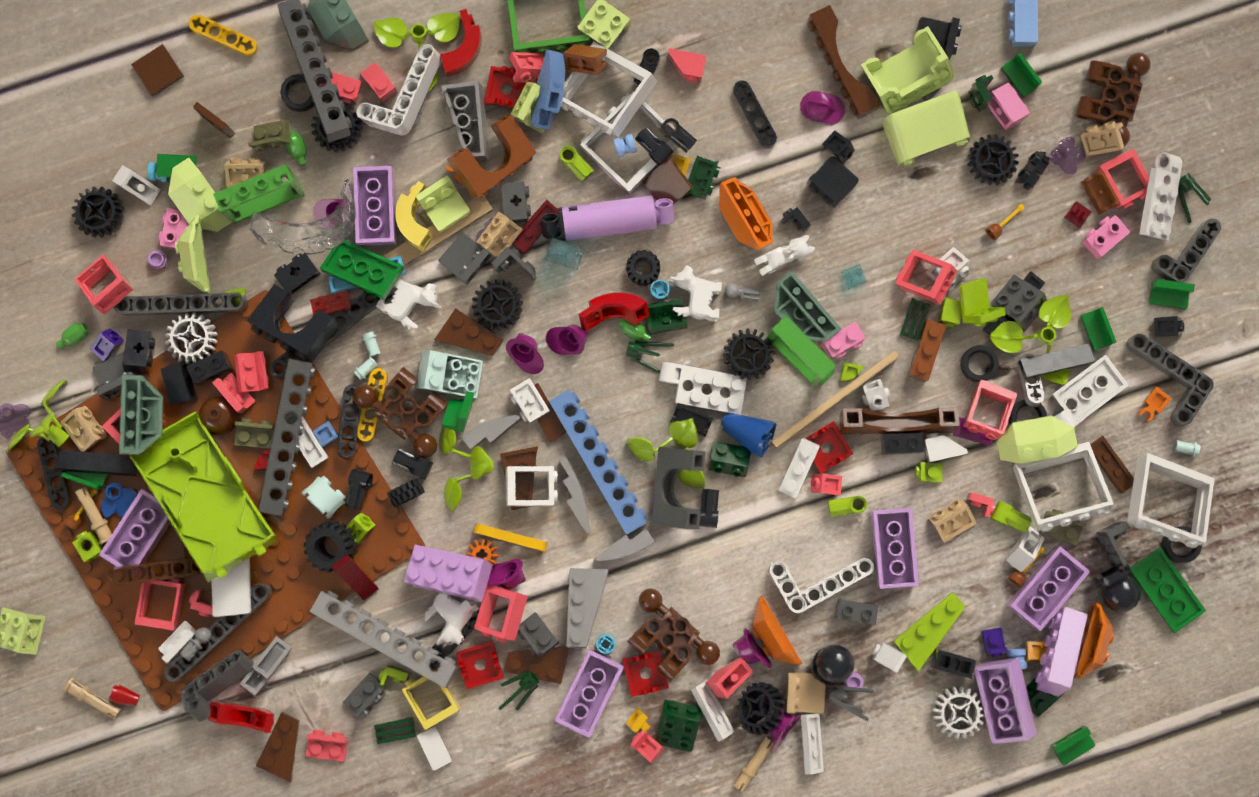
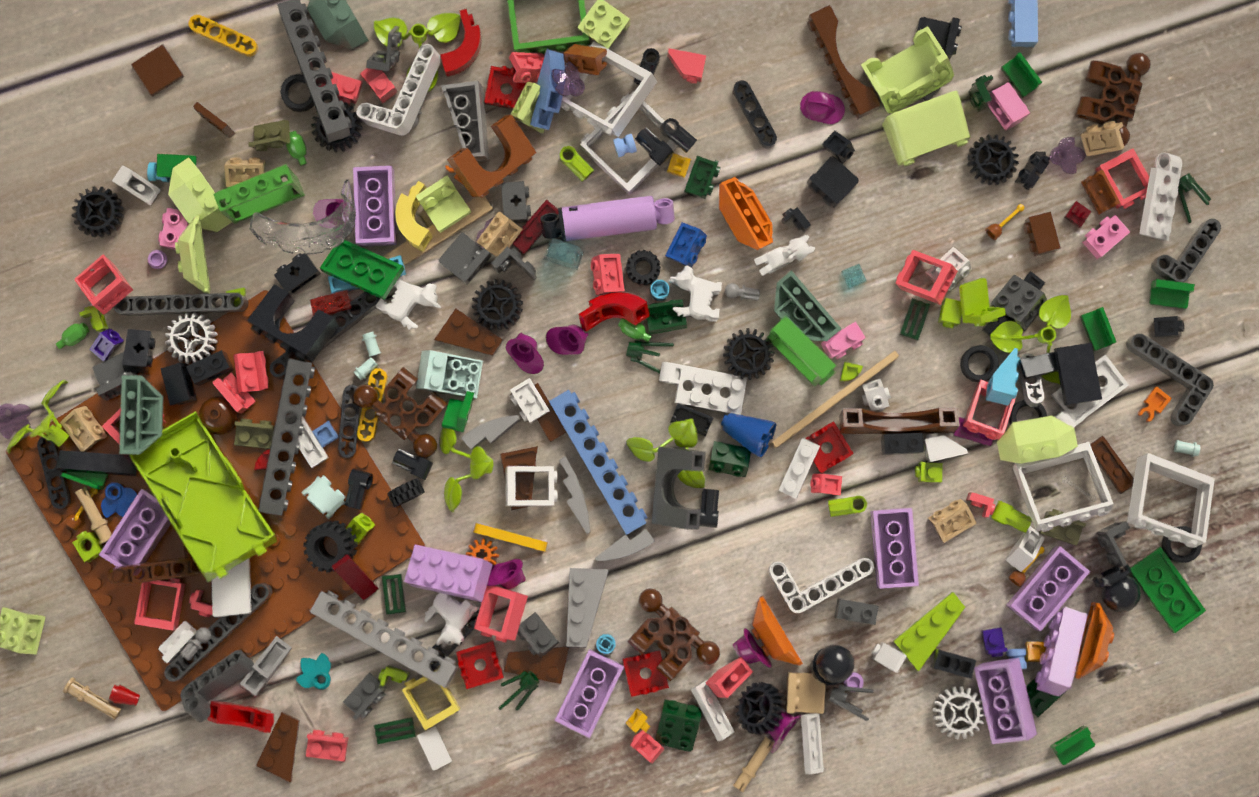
reddish brown tile [642,158,694,205] -> none
dark orange arch [907,320,946,382] -> none
none -> lime bracket [79,305,109,332]
none -> teal plate [296,653,331,690]
none -> dark grey bracket [366,26,402,71]
none -> dark green tile [382,574,406,615]
none -> clear purple plate [552,62,585,97]
none -> coral bracket [591,254,624,295]
none -> blue bracket [665,222,707,268]
none -> medium azure slope [986,348,1020,406]
none -> reddish brown brick [1024,212,1061,257]
none -> black tile [1054,343,1102,405]

